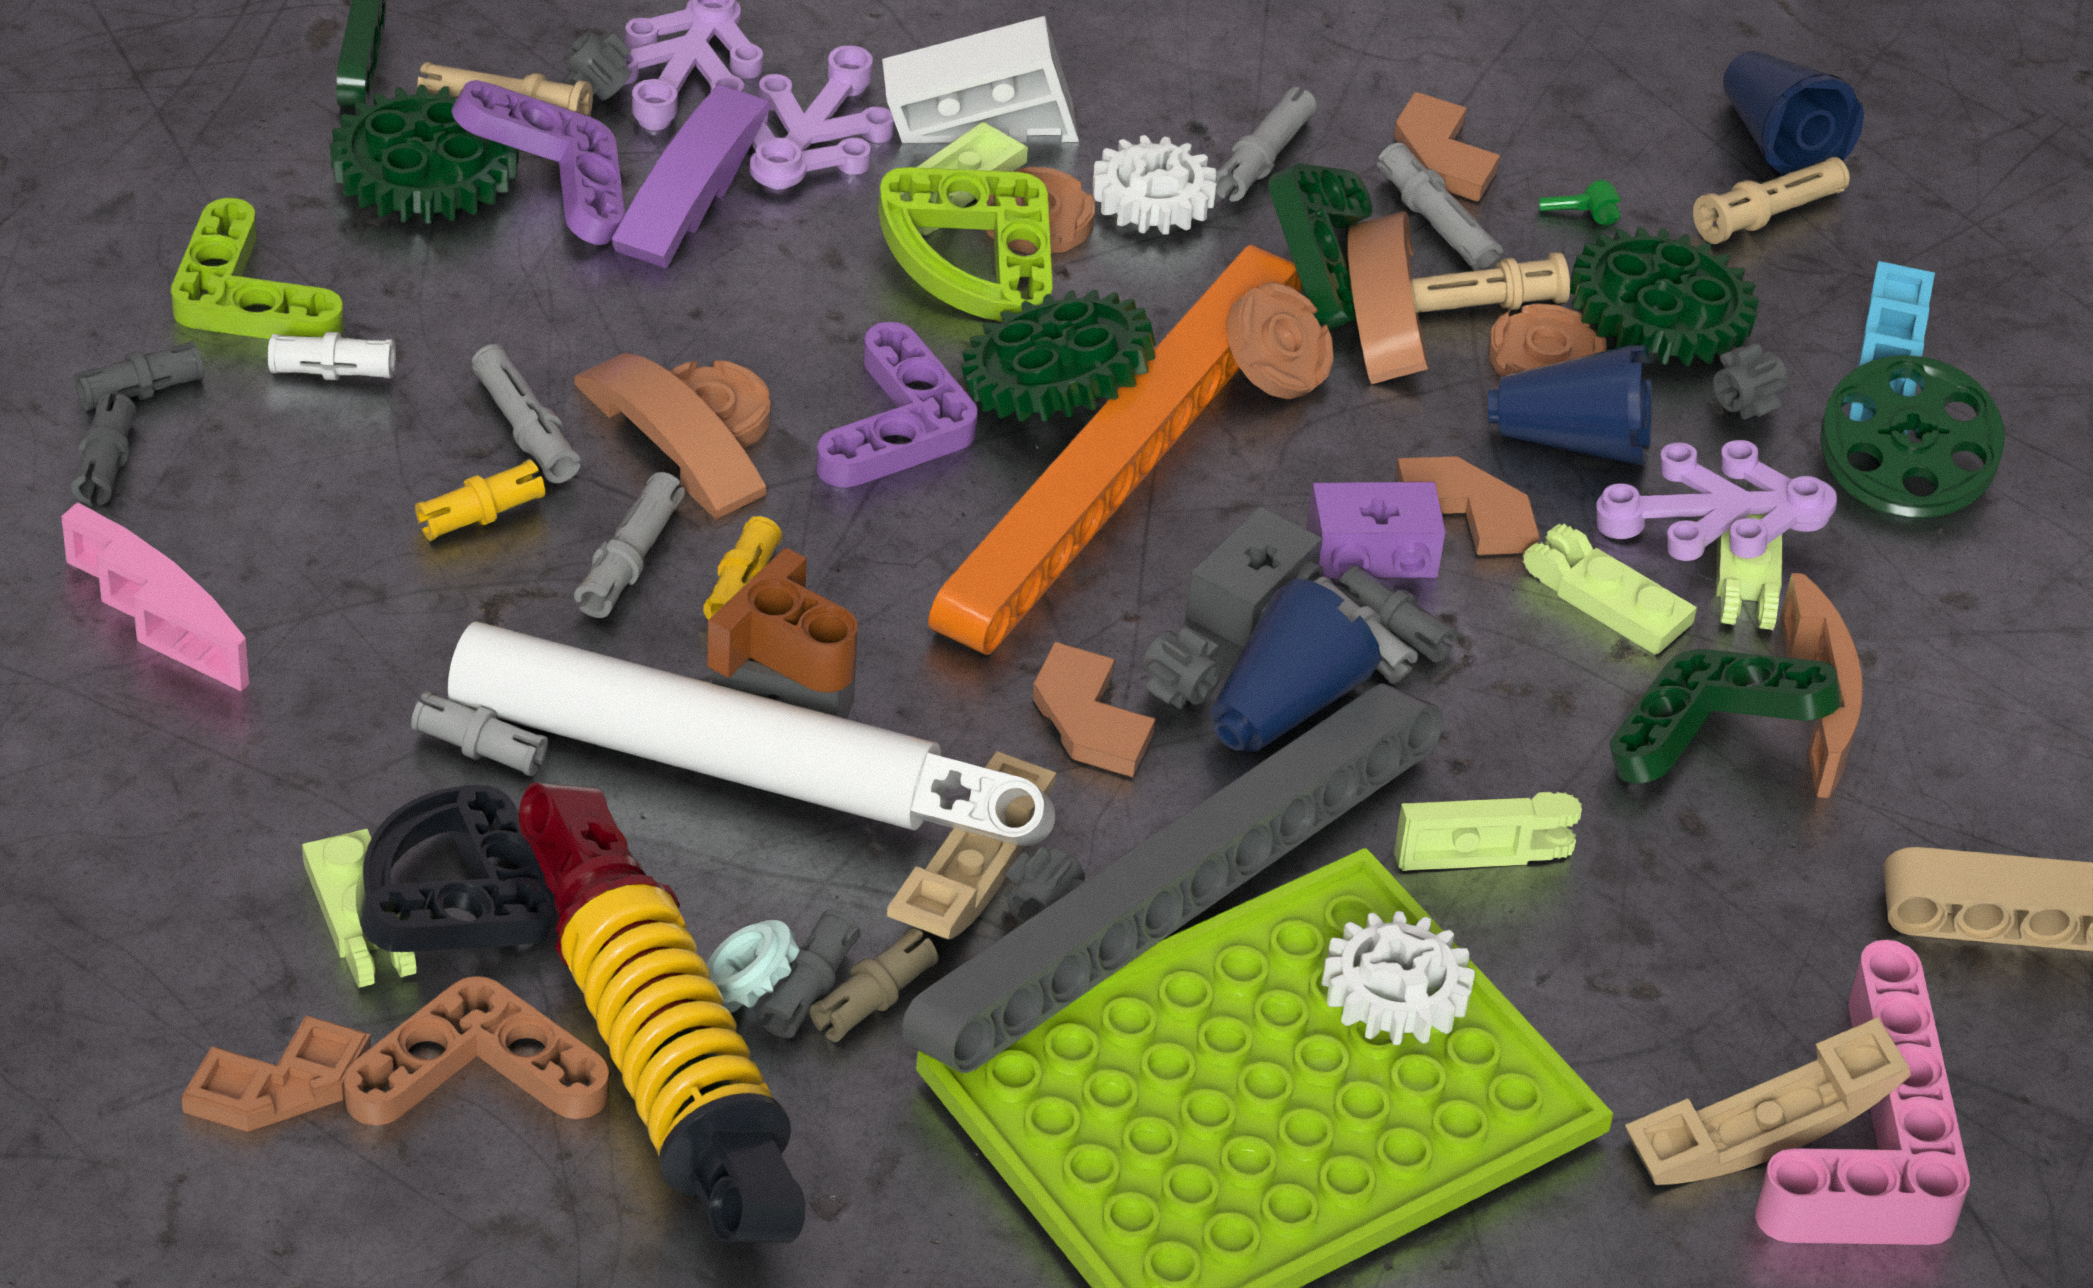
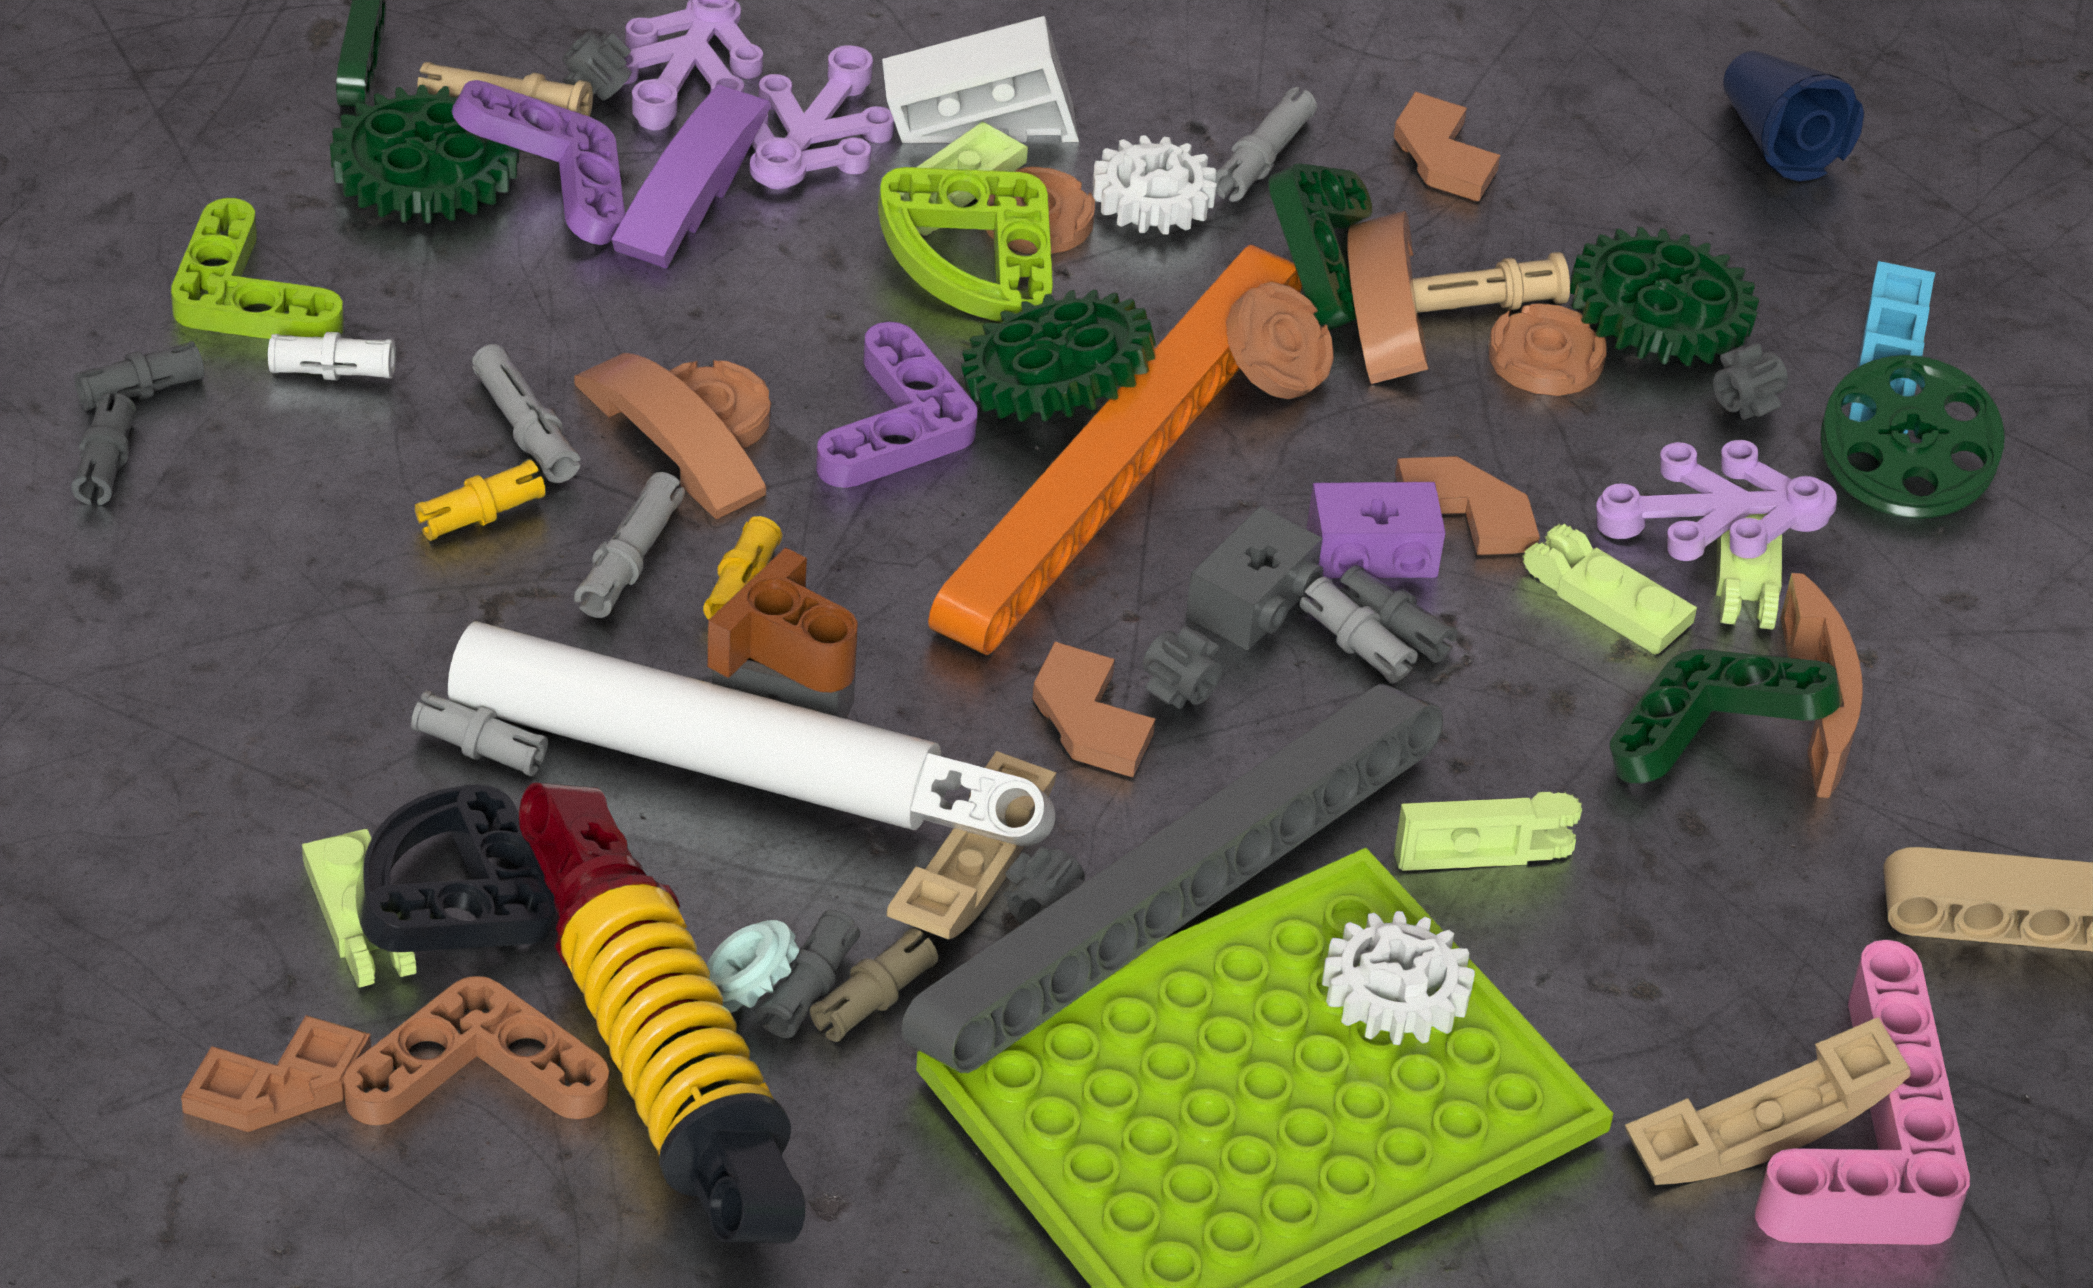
bright pink slope [61,502,249,692] -> none
dark blue cone [1211,578,1381,752] -> none
light grey pin [1376,142,1503,271] -> none
dark blue cone [1488,344,1652,465] -> none
green hand [1539,180,1621,225] -> none
tan pin [1693,157,1850,244] -> none

